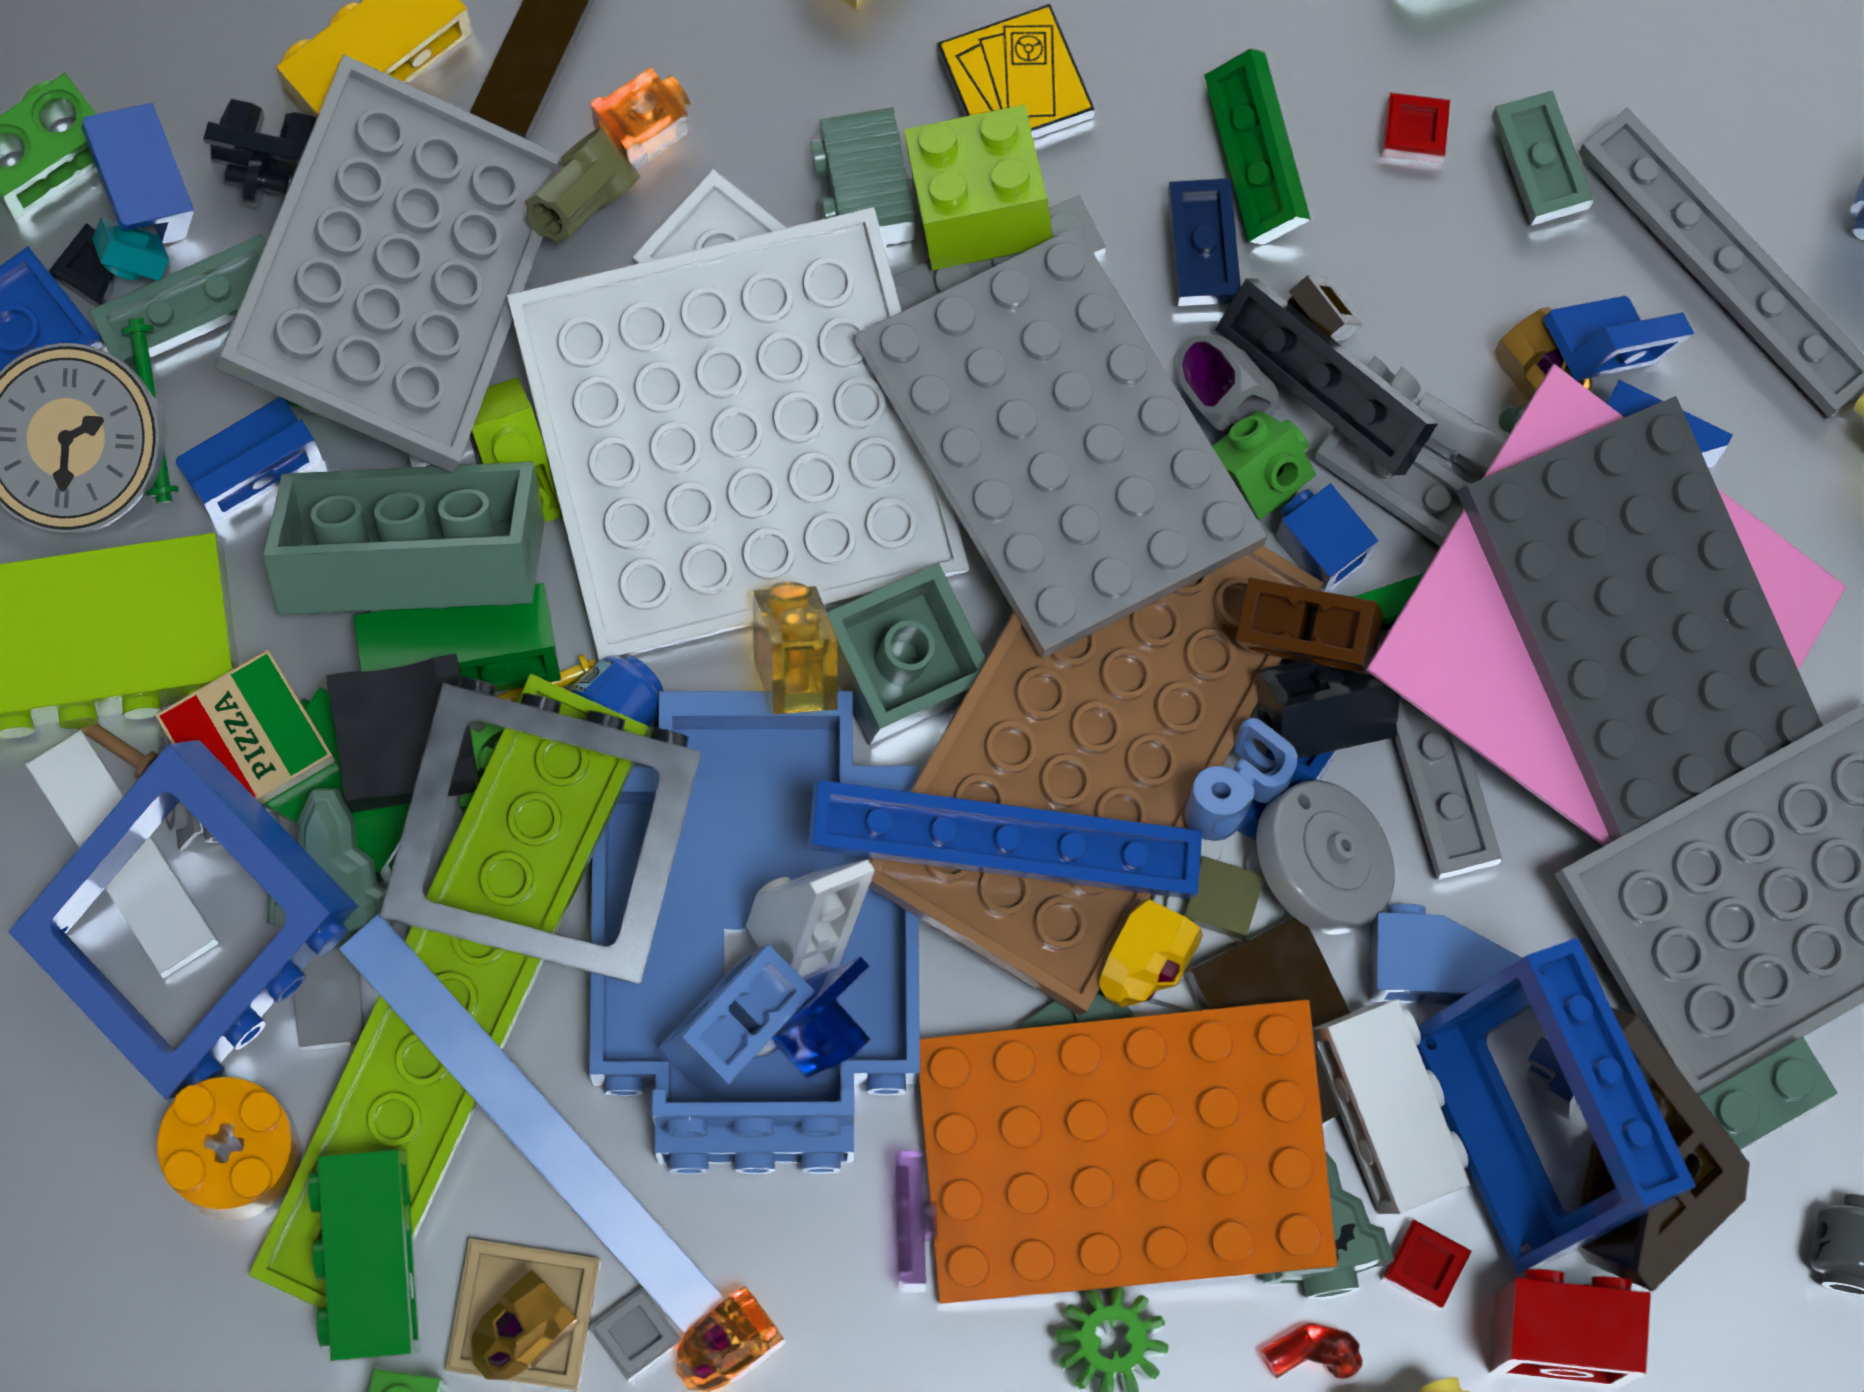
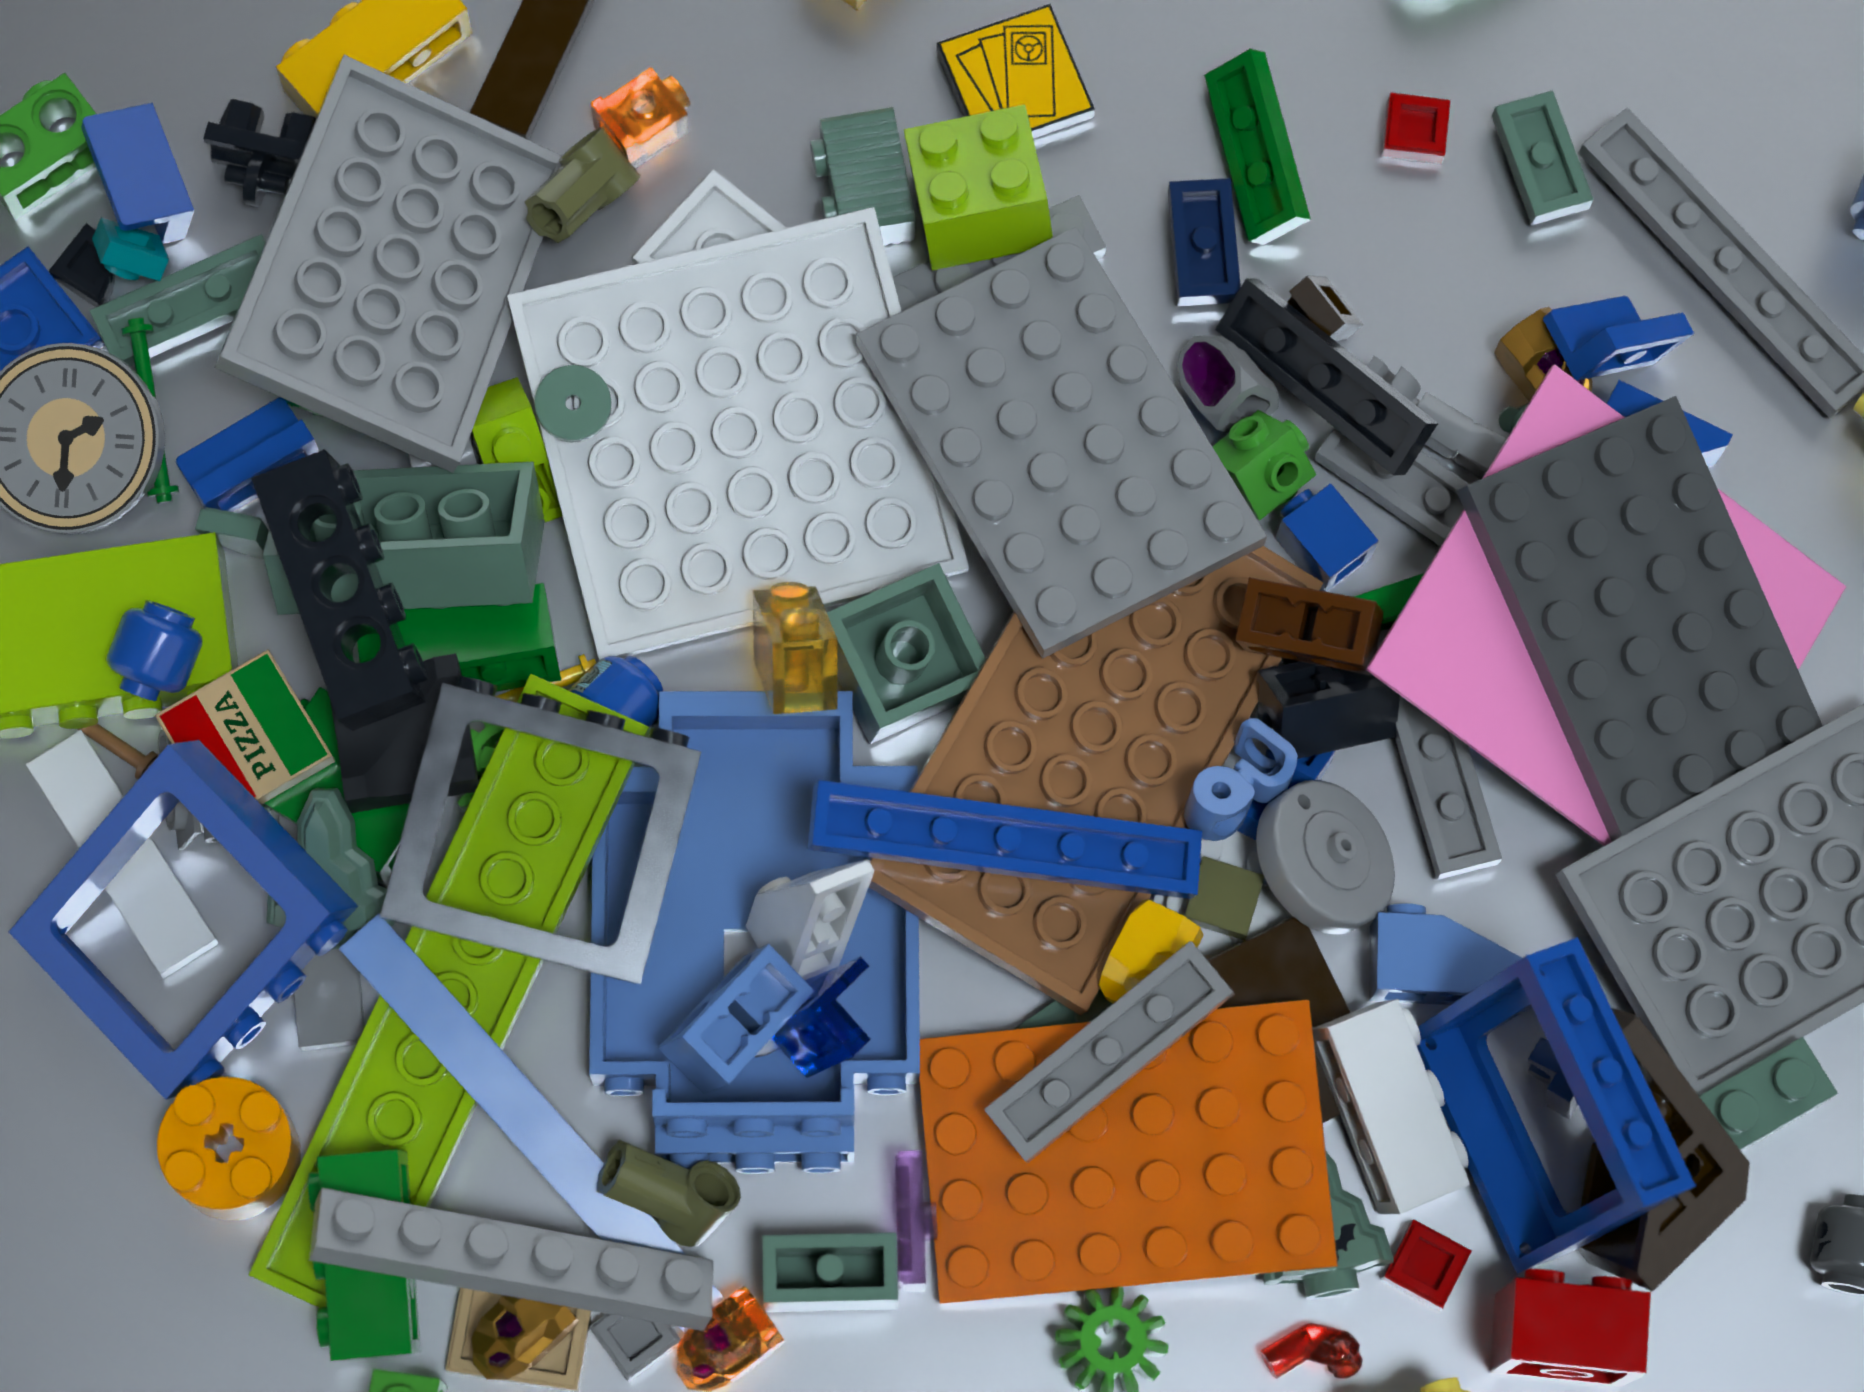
none -> blue head [106,600,203,701]
none -> sand green tile [195,507,269,559]
none -> black brick [251,449,428,731]
none -> light grey plate [309,1188,714,1331]
none -> sand green wheel [535,365,612,442]
none -> olive piece [597,1140,741,1247]
none -> sand green brick [762,1233,898,1312]
none -> light grey plate [984,941,1234,1163]

